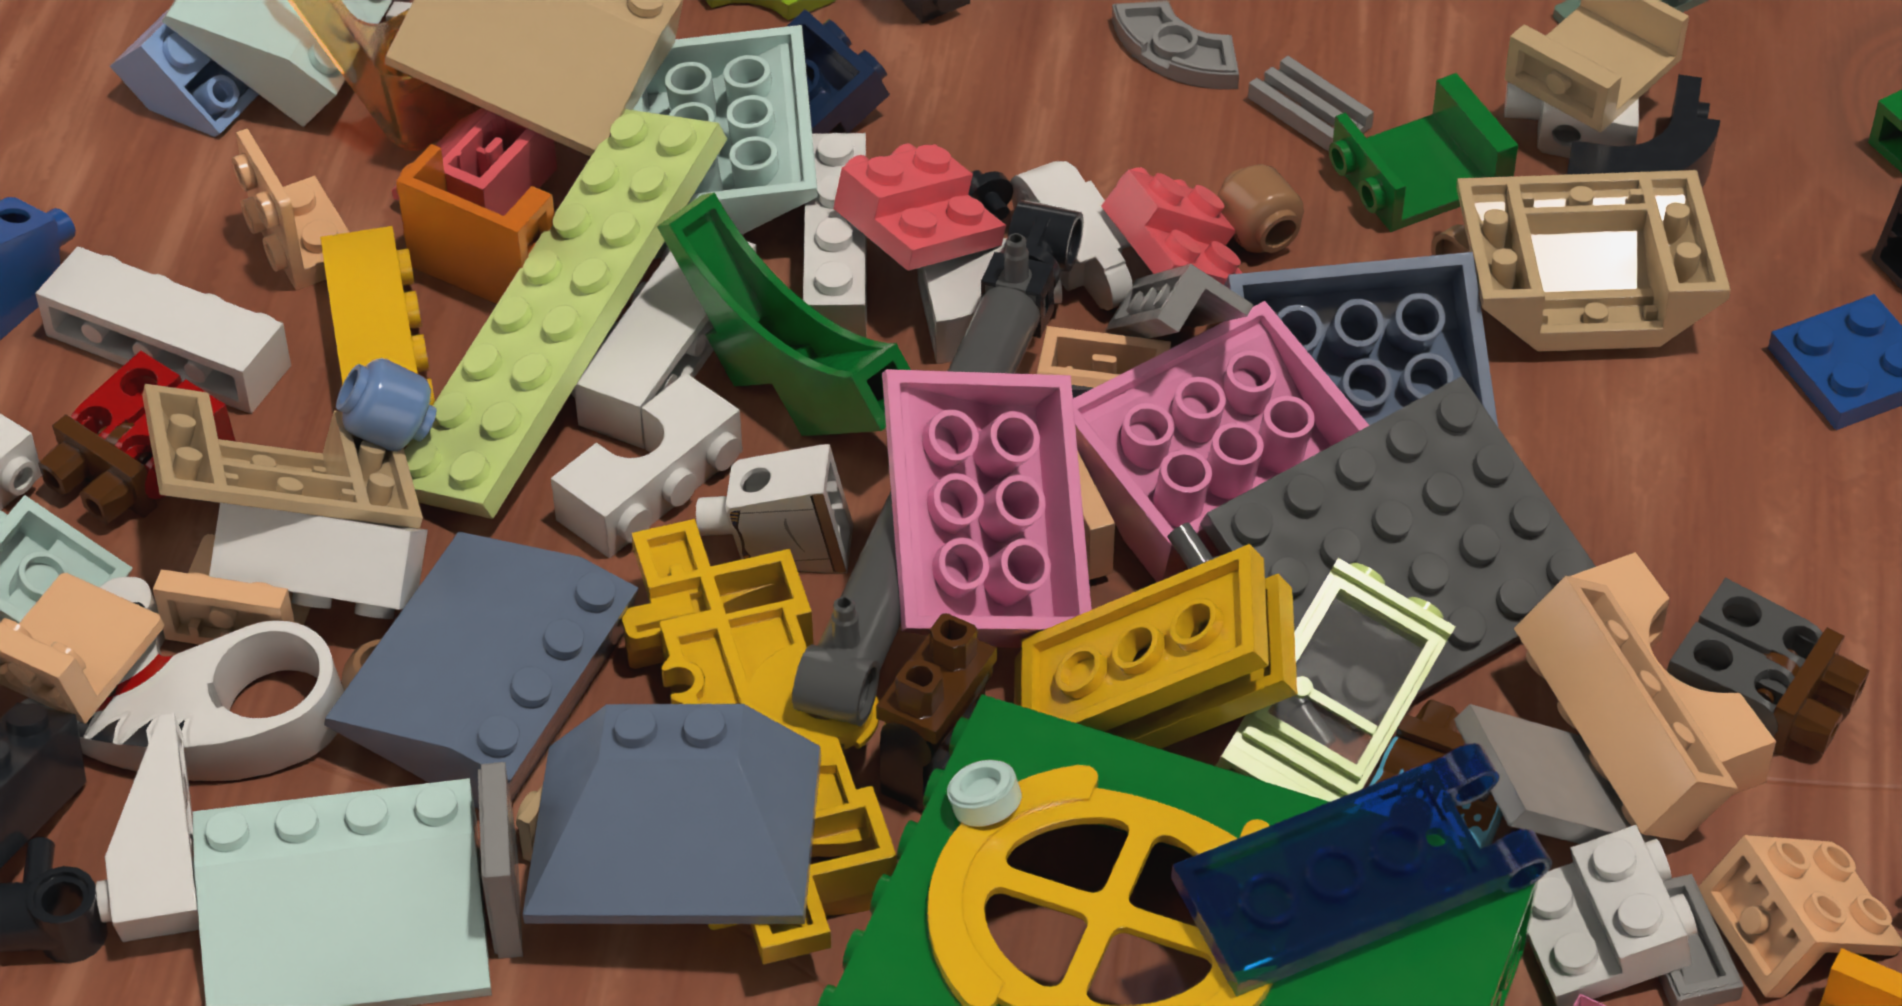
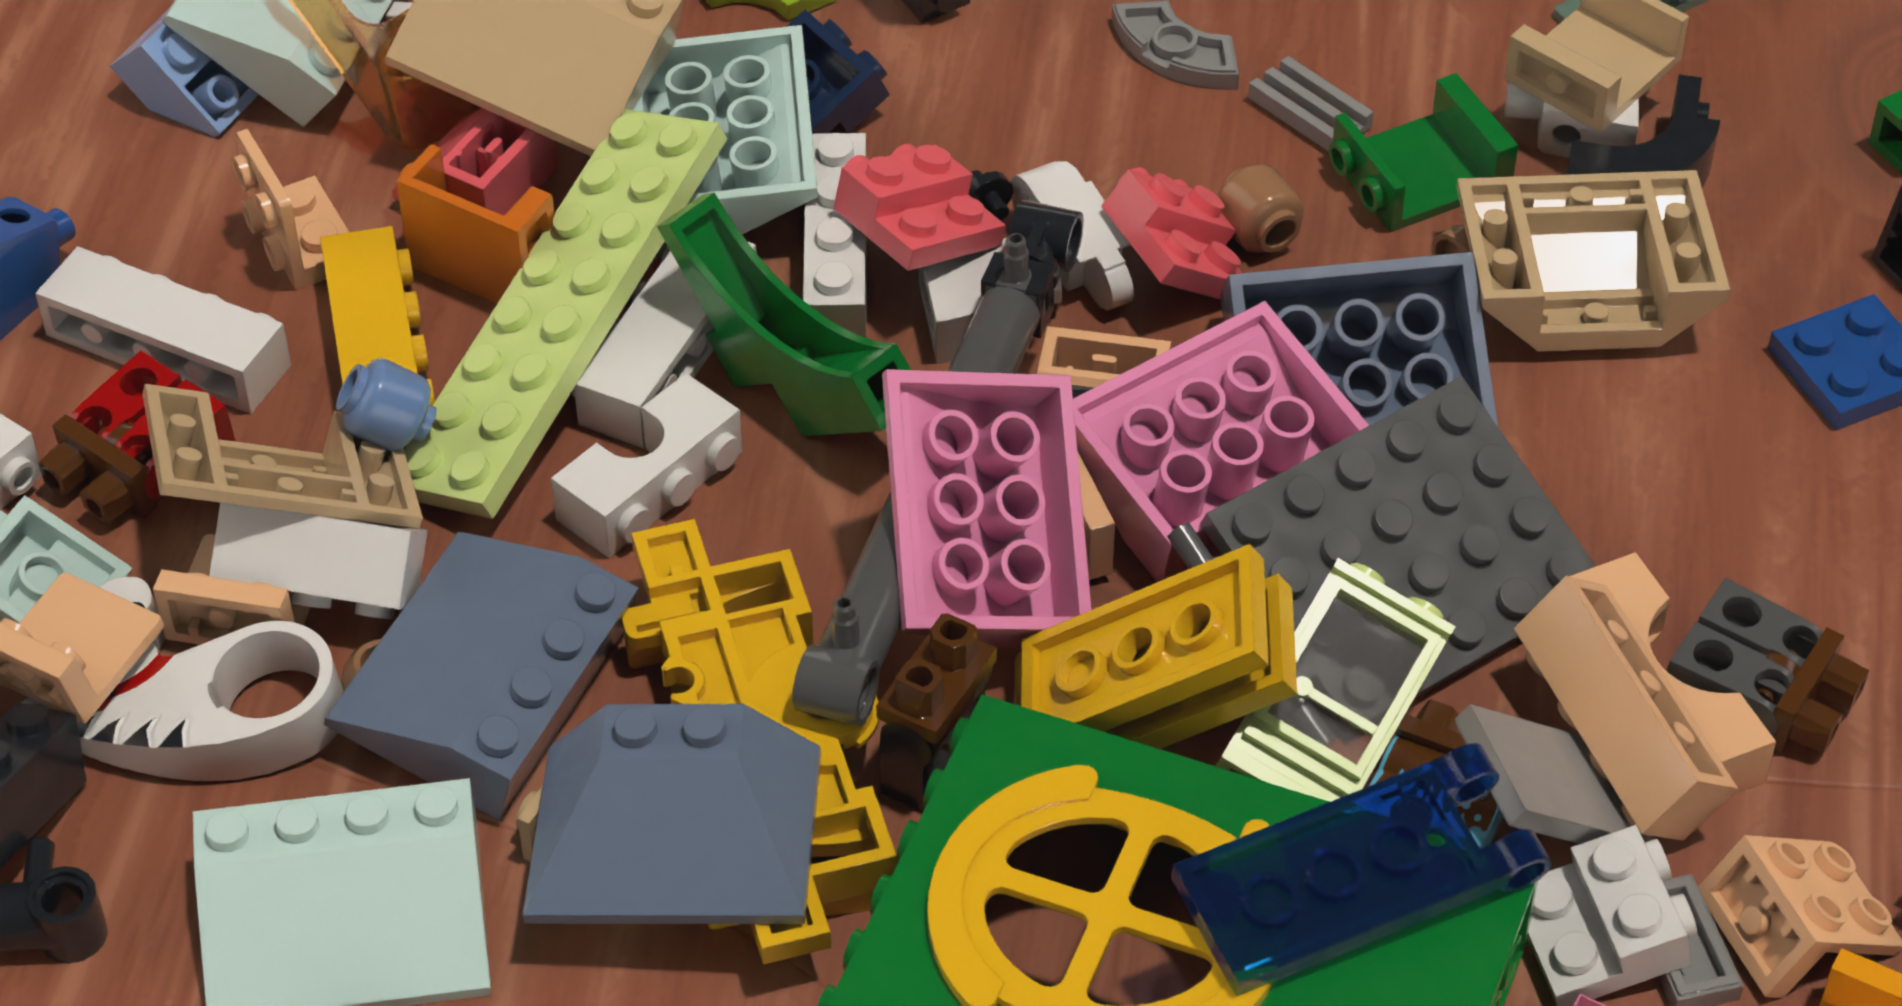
white slope [96,712,199,942] -> none
light grey tile [478,762,523,959] -> none
white torso [696,444,853,574] -> none
light aqua tile [947,760,1022,827] -> none
light grey panel [1105,264,1254,338] -> none

